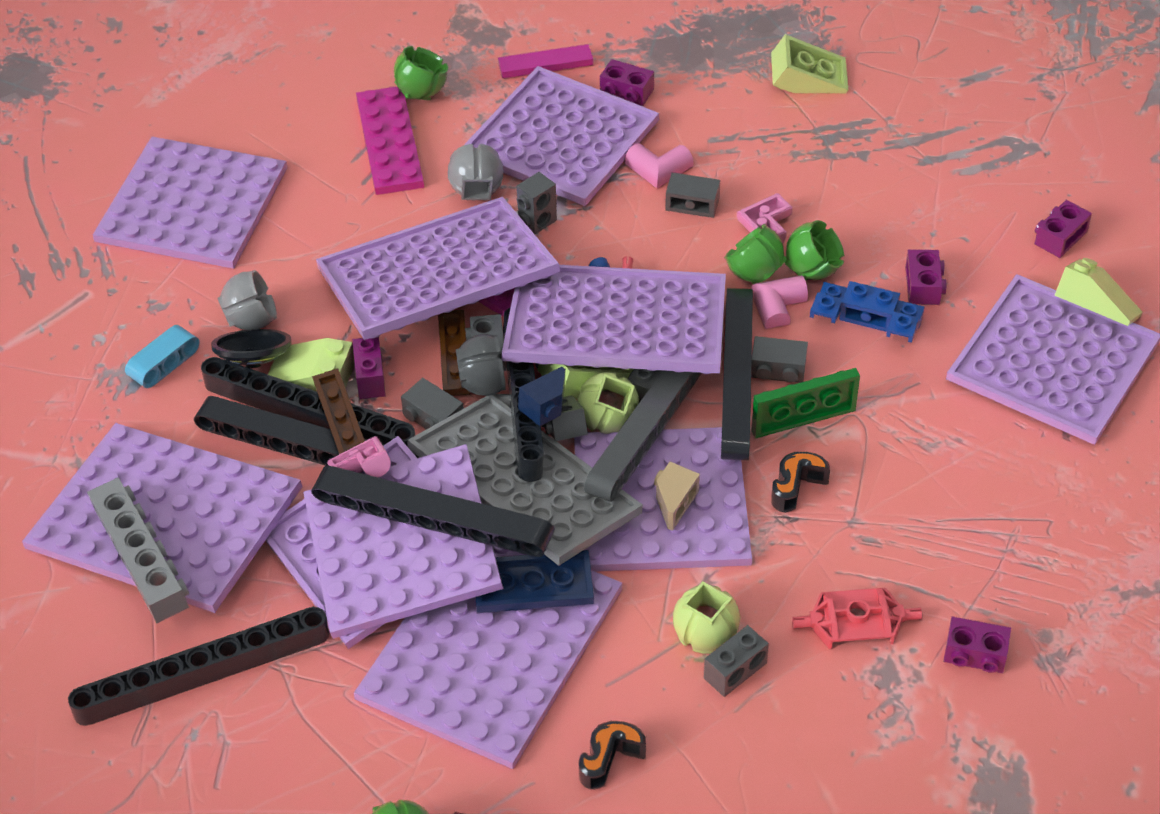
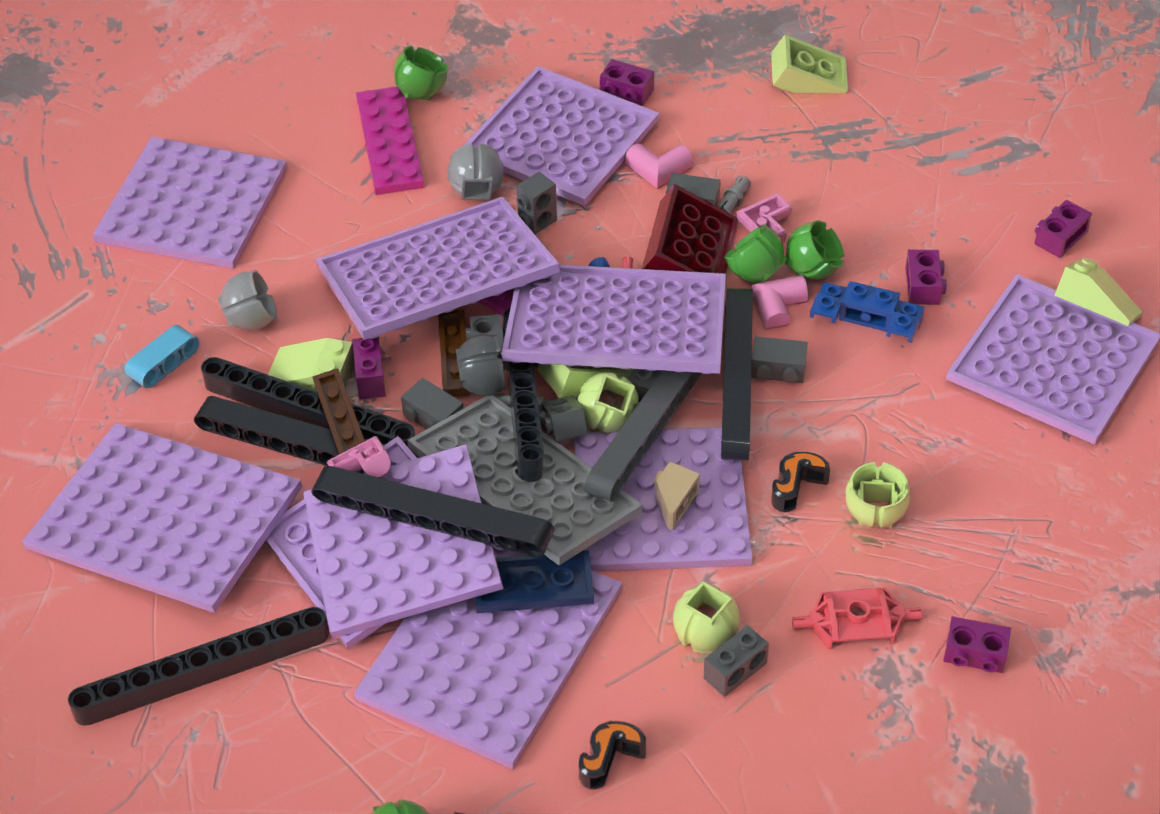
light grey brick [87,477,189,623] -> none
black dish [211,329,292,368] -> none
dark pink tile [498,44,593,78] -> none
dark blue slope [518,367,566,426] -> none
green plate [751,368,860,439] -> none
none -> dark red slope [642,184,738,274]
none -> light grey pin [717,175,751,214]
none -> yellowish green piece [845,462,910,528]

